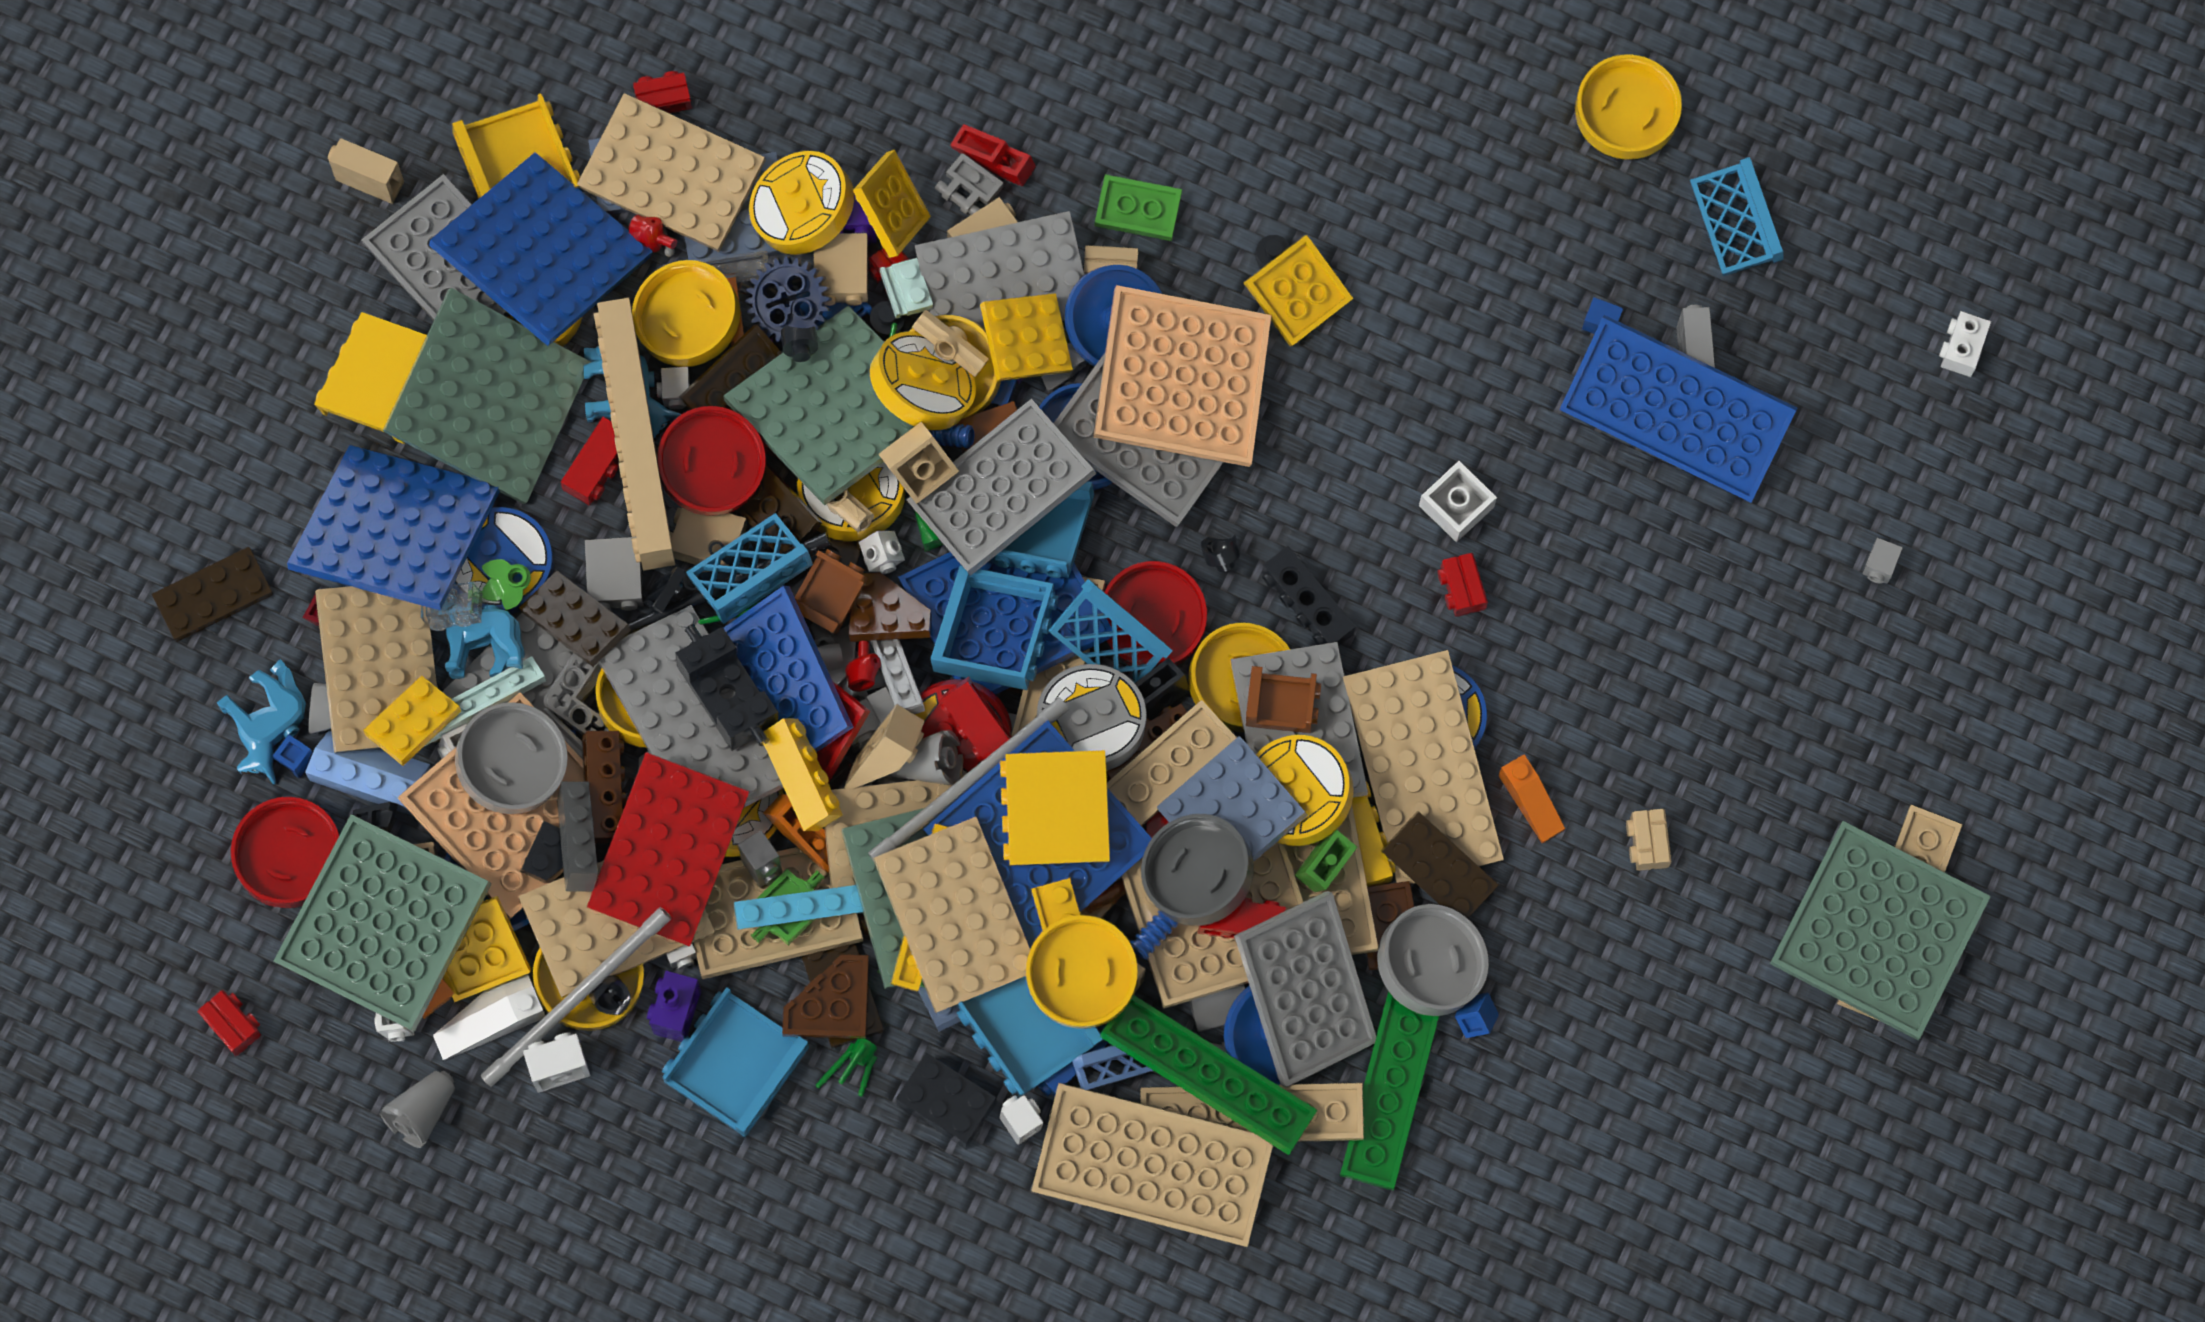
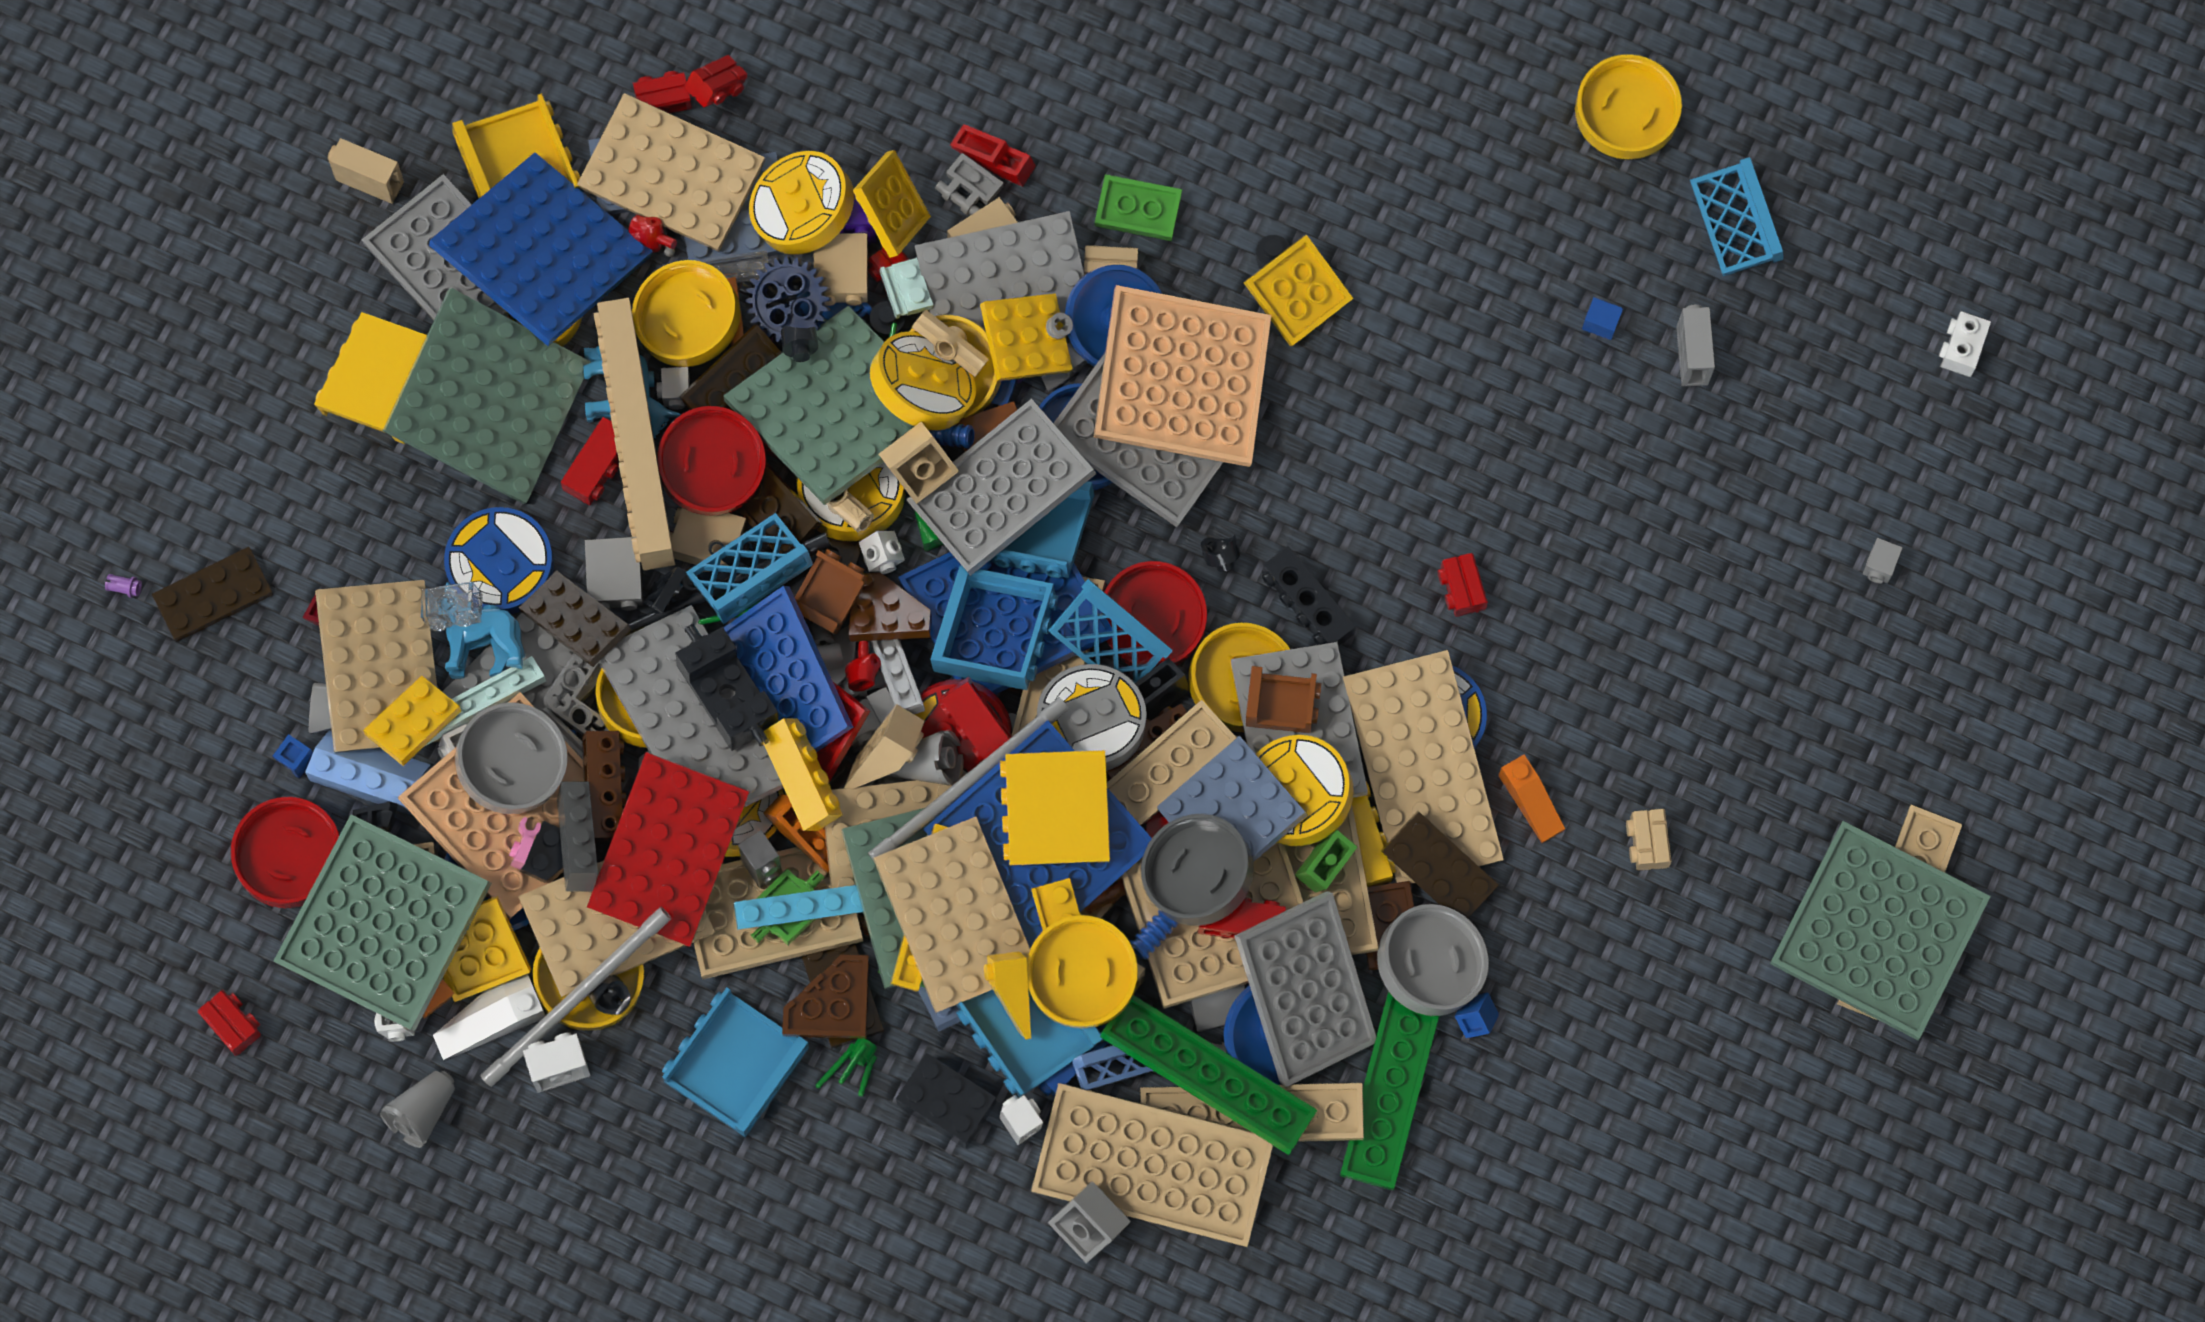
dark azure animal [217,659,306,785] -> none
blue plate [287,445,500,611] -> none
bright green plate [481,559,531,610] -> none
dark purple brick [647,971,701,1042] -> none
white plate [666,944,697,969] -> none
white brick [1419,461,1497,542] -> none
blue plate [1559,315,1798,502] -> none
none -> medium lavender pin [105,574,142,598]
none -> bright pink plate [509,817,541,870]
none -> red brick [685,55,748,107]
none -> yellow slope [984,951,1031,1039]
none -> light grey bush [1046,313,1073,339]
none -> light grey slope [1048,1181,1131,1263]

